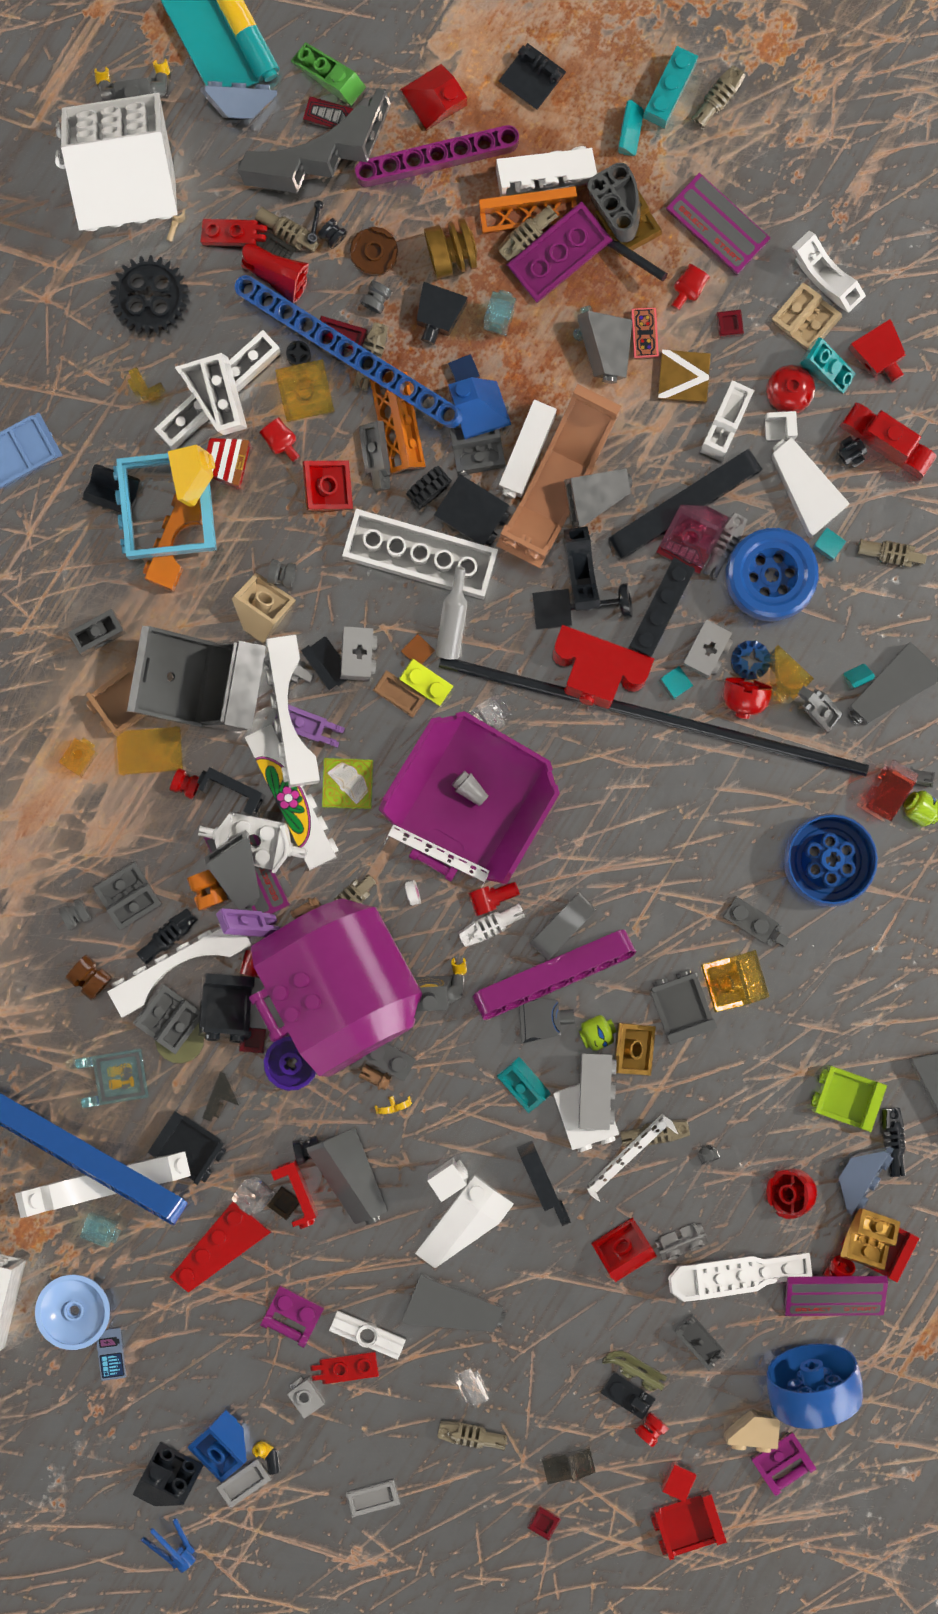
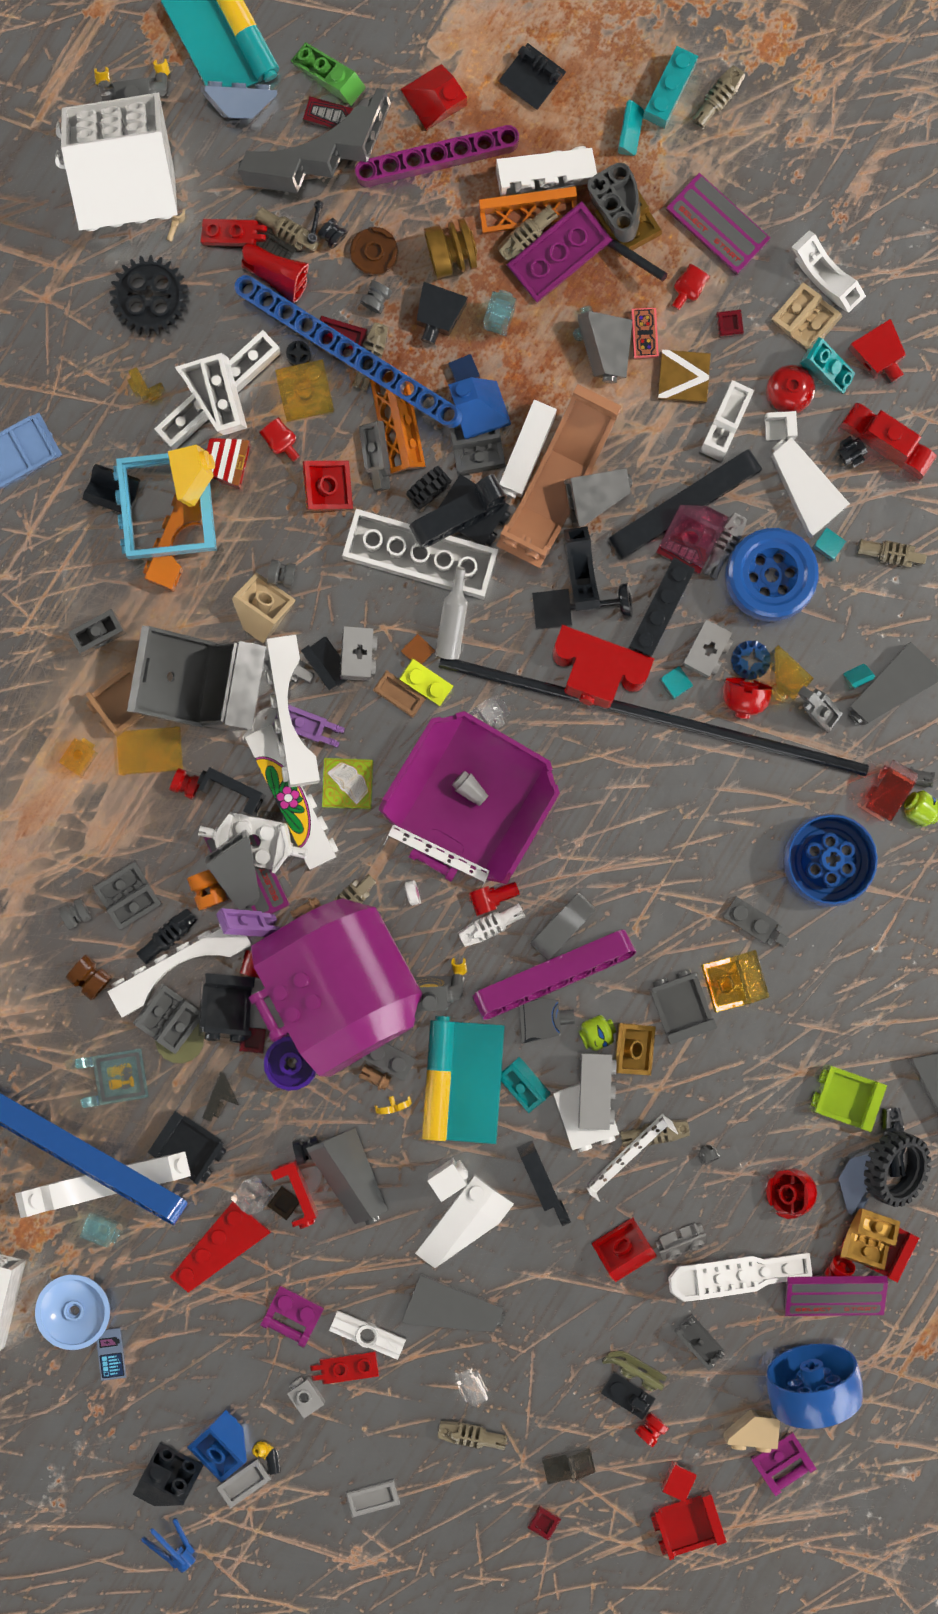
none -> black beam [409,474,507,548]
none -> teal door [422,1016,505,1144]
none -> black tyre [864,1130,931,1207]

